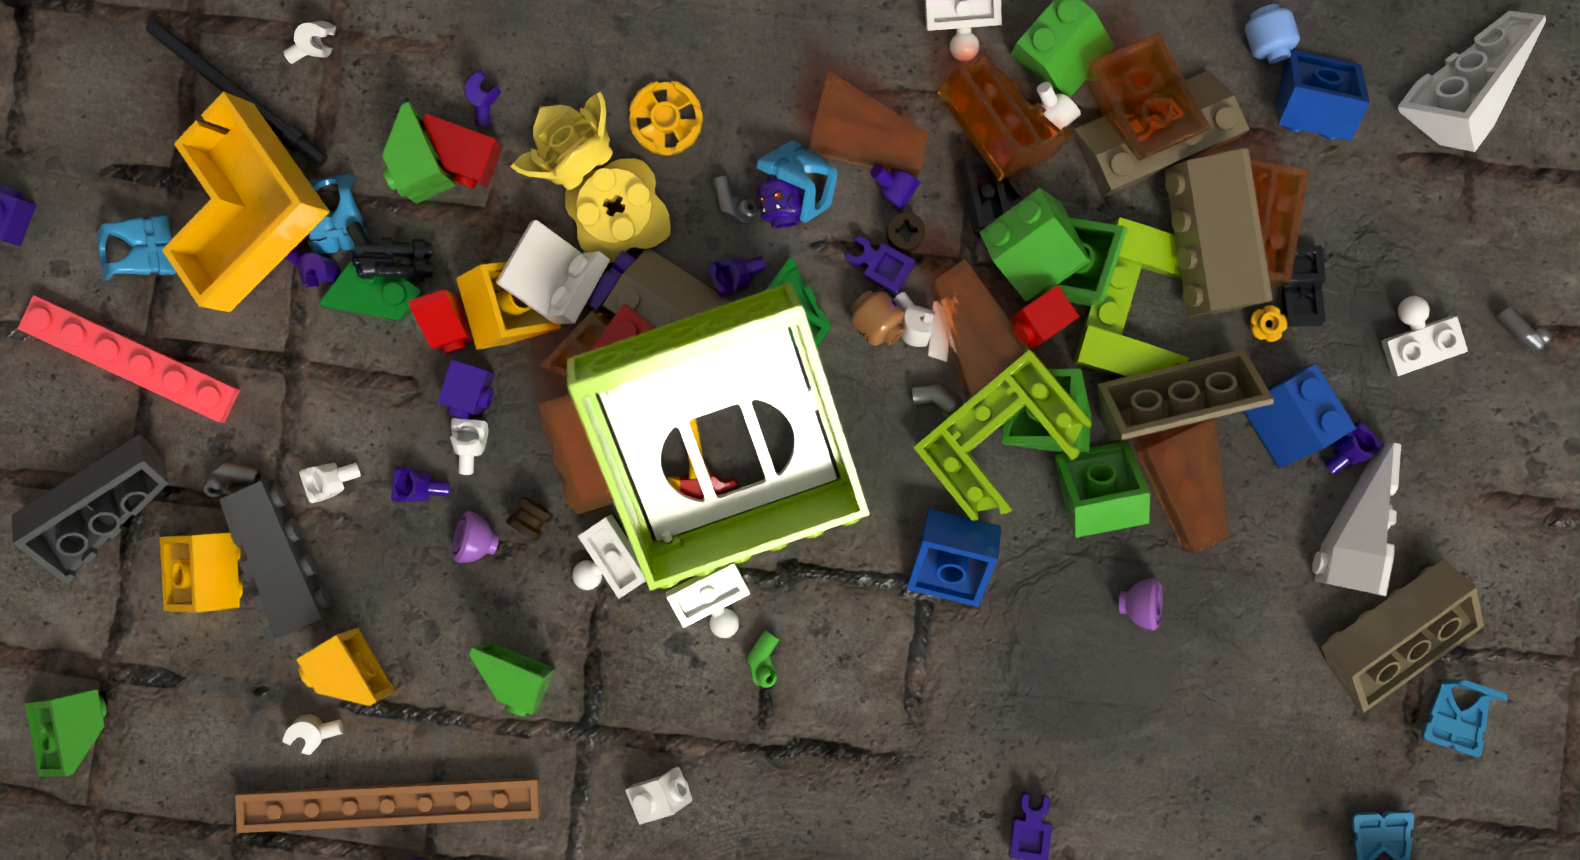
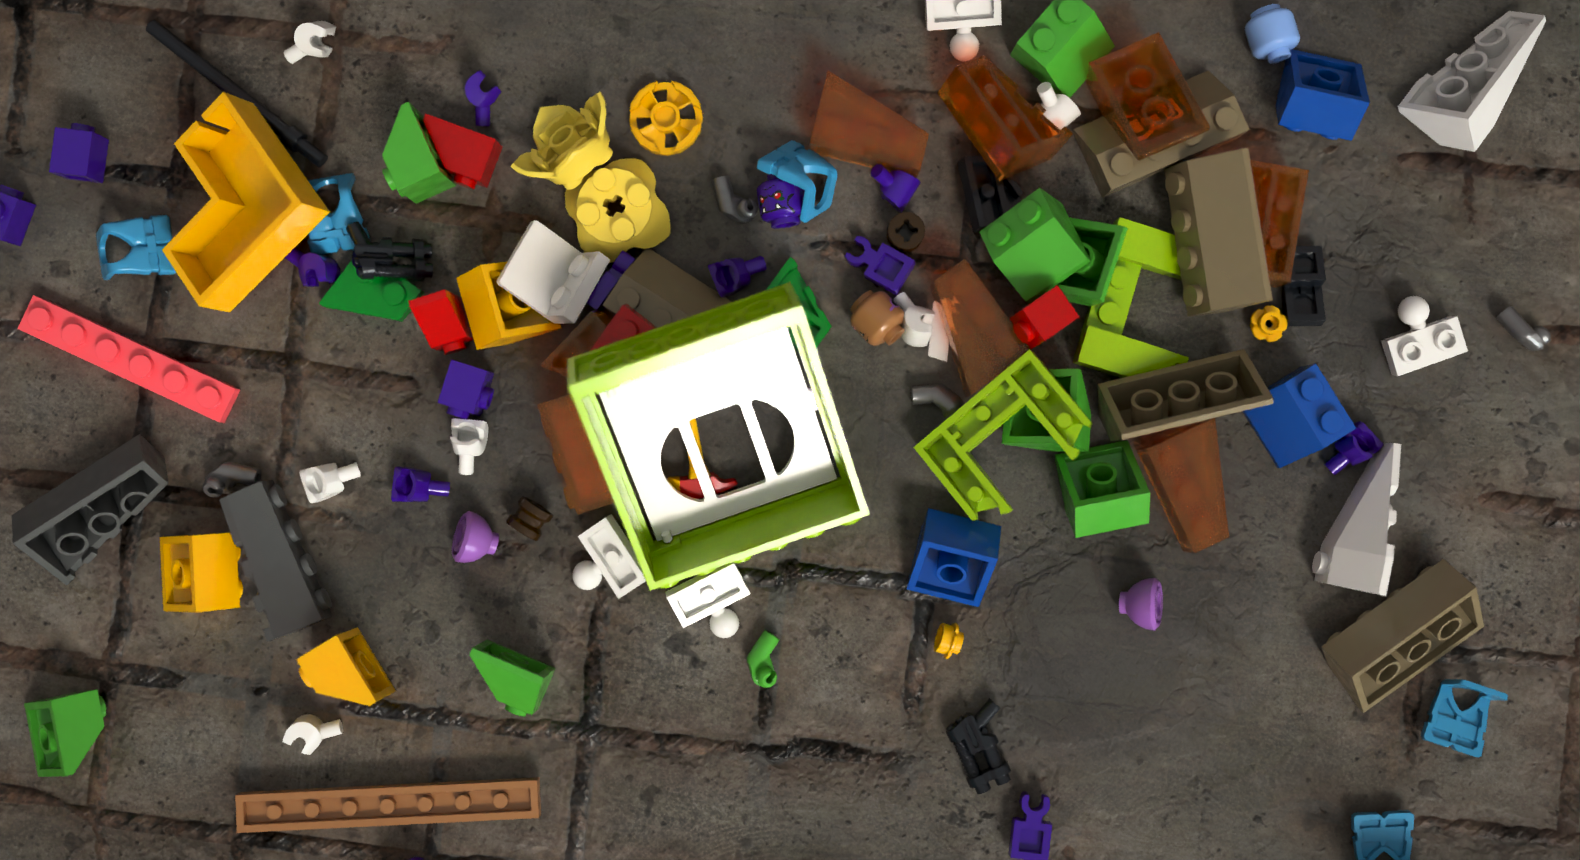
white bracket [625,767,692,825] -> none
none -> dark purple brick [49,123,109,183]
none -> yellow plate [934,623,964,659]
none -> black piece [946,698,1011,794]

